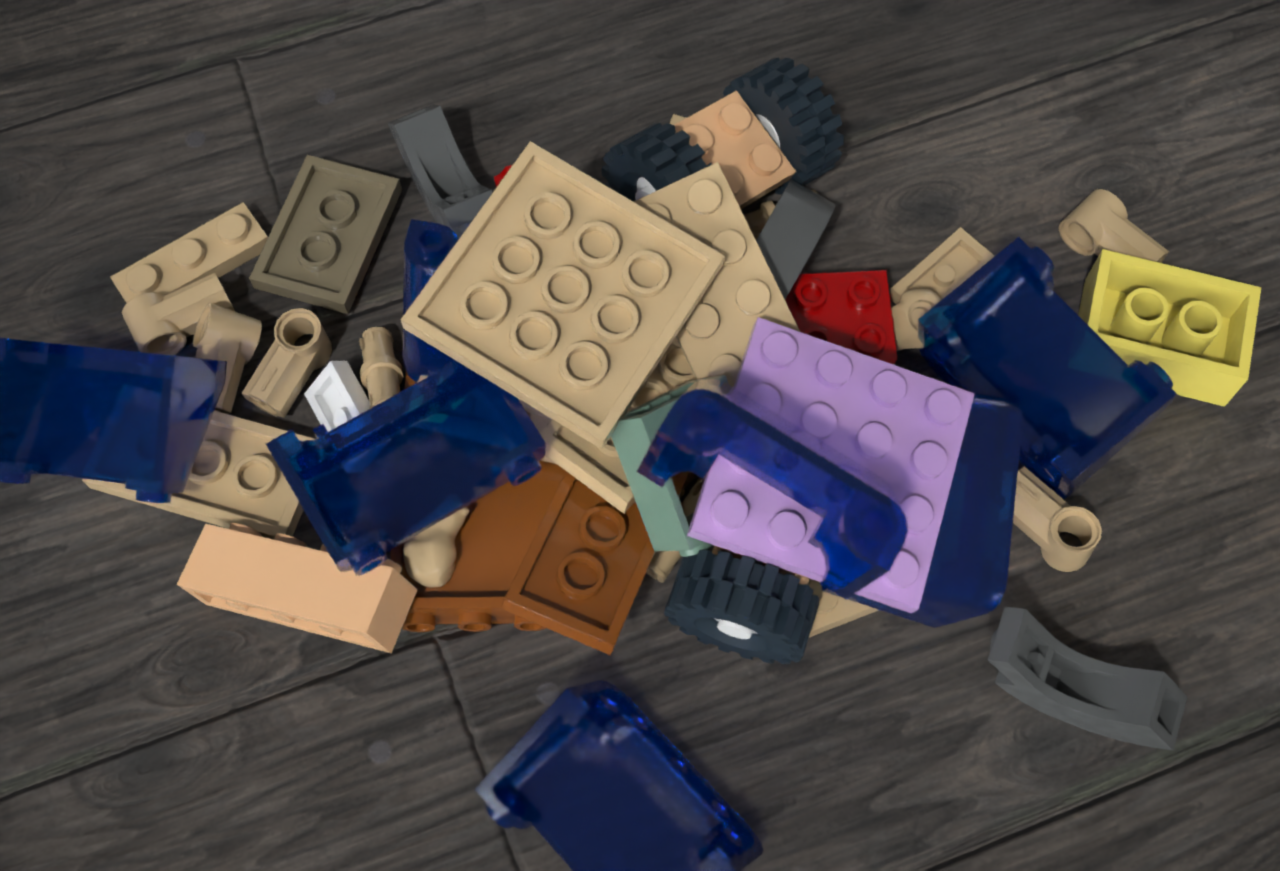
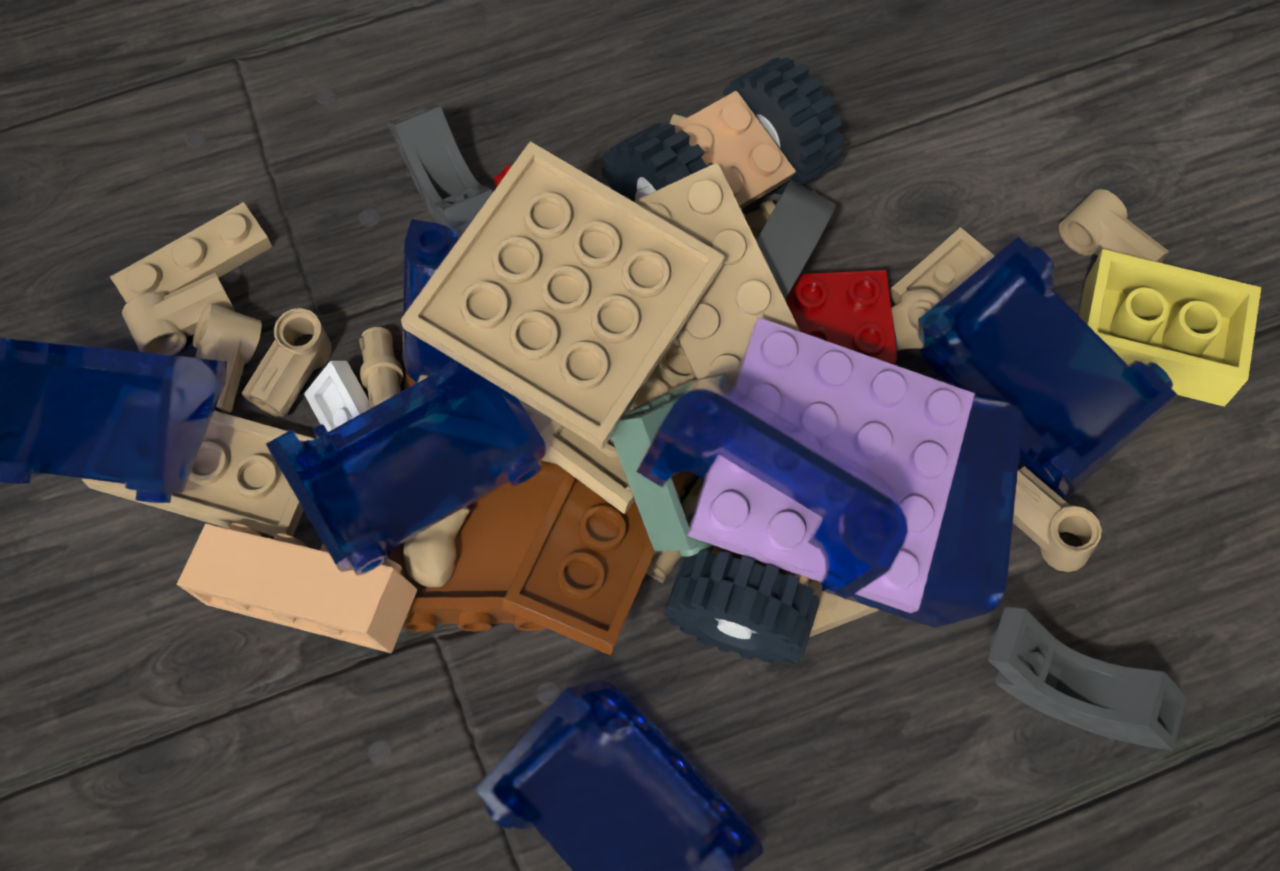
dark tan plate [249,155,402,314] -> none

